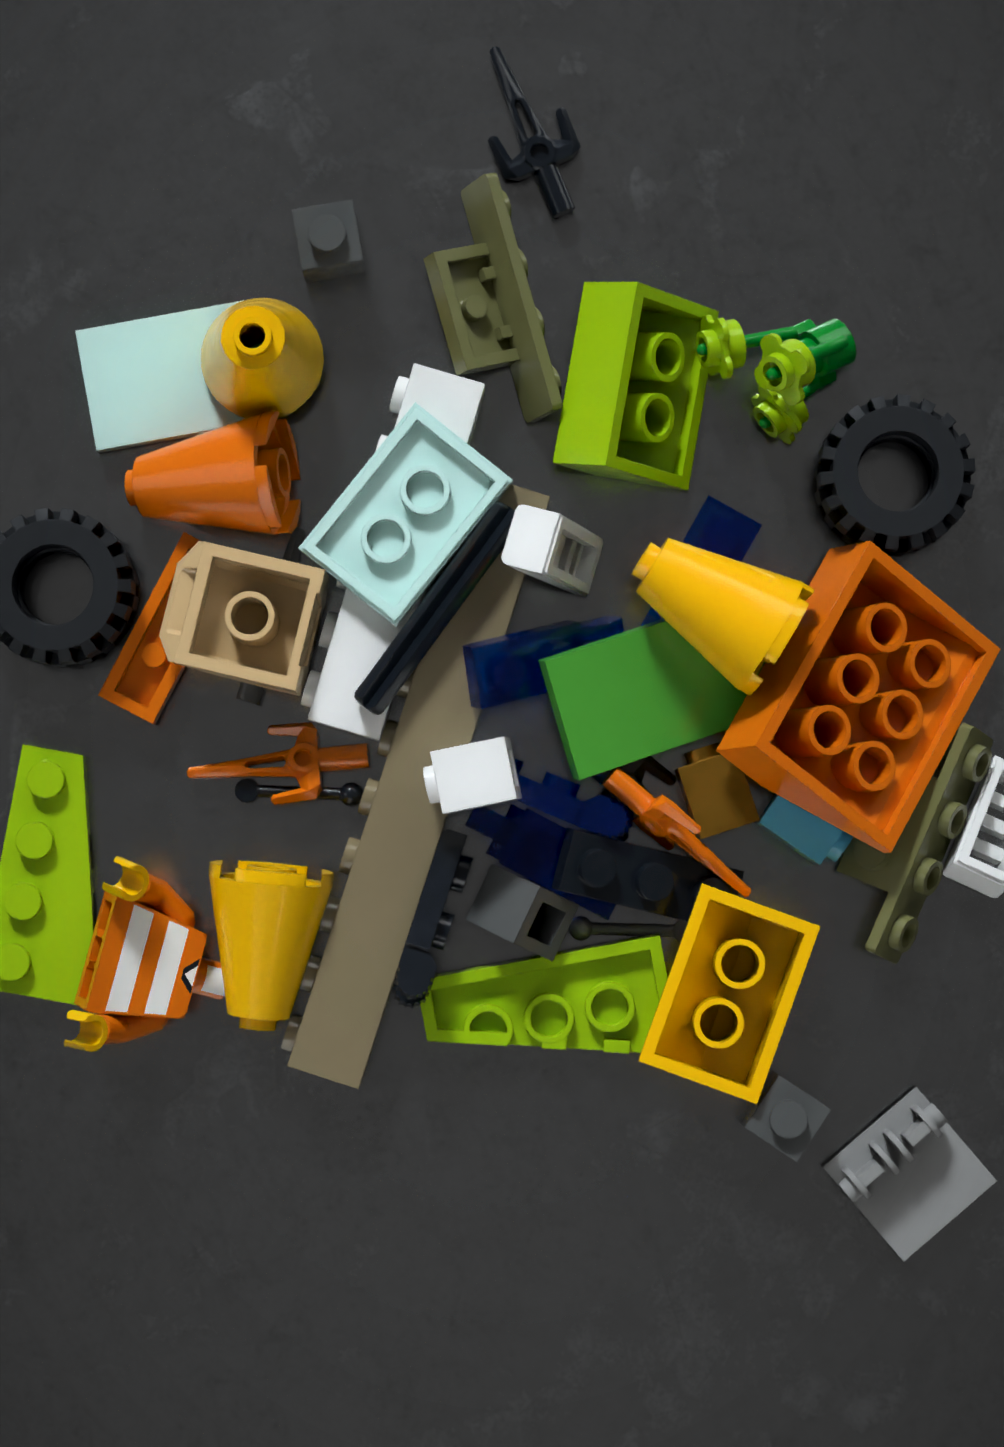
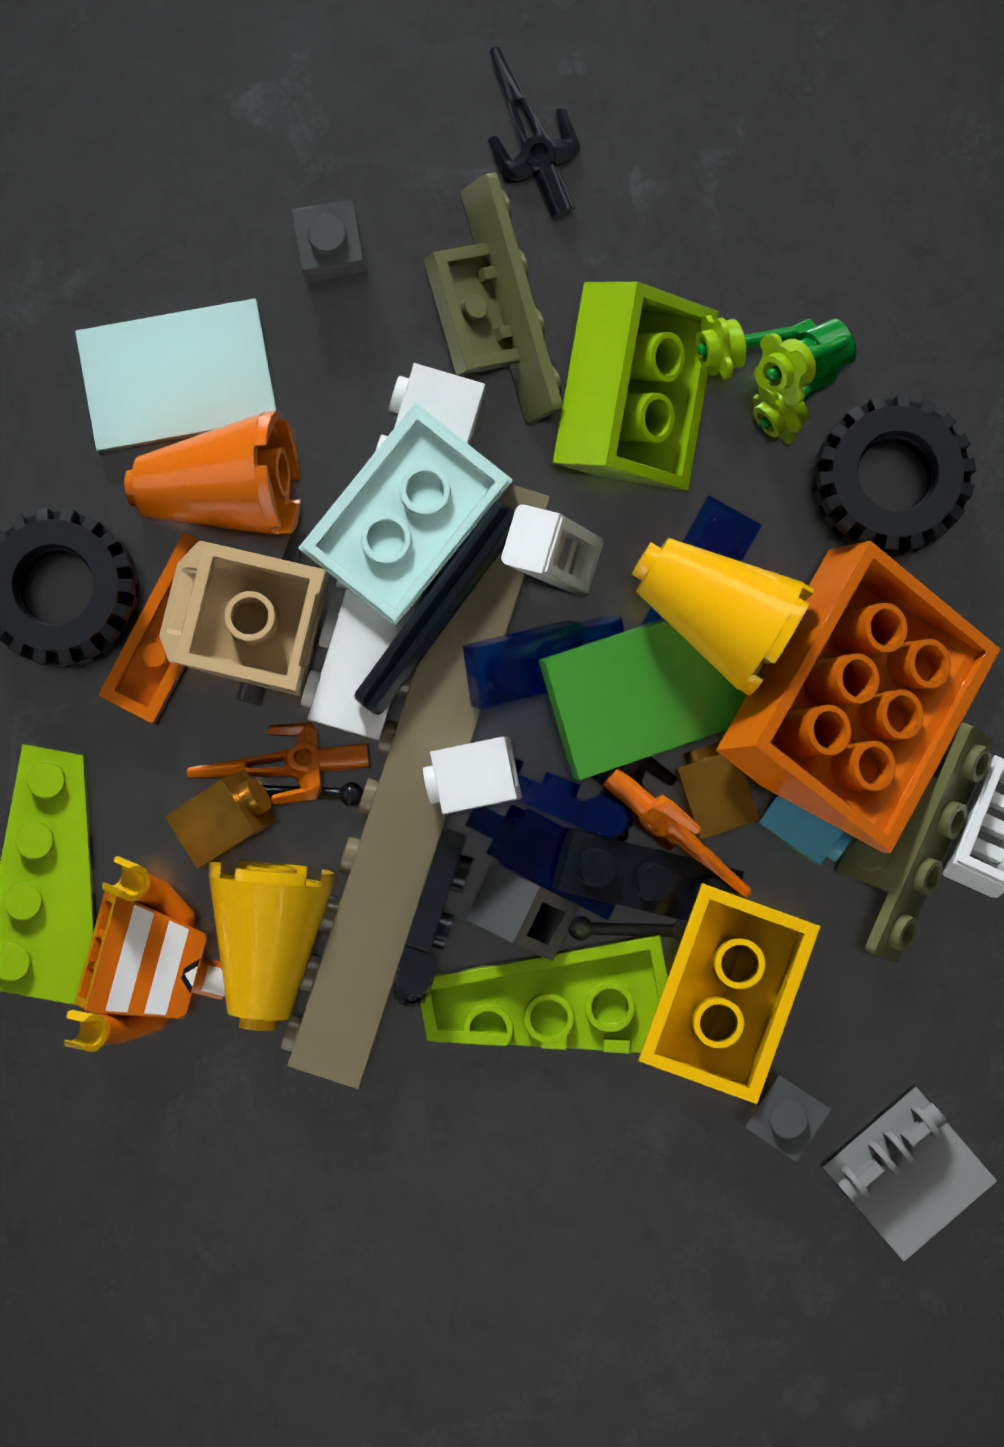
yellow cone [201,298,324,419] -> none
none -> pearl gold brick [165,769,277,869]

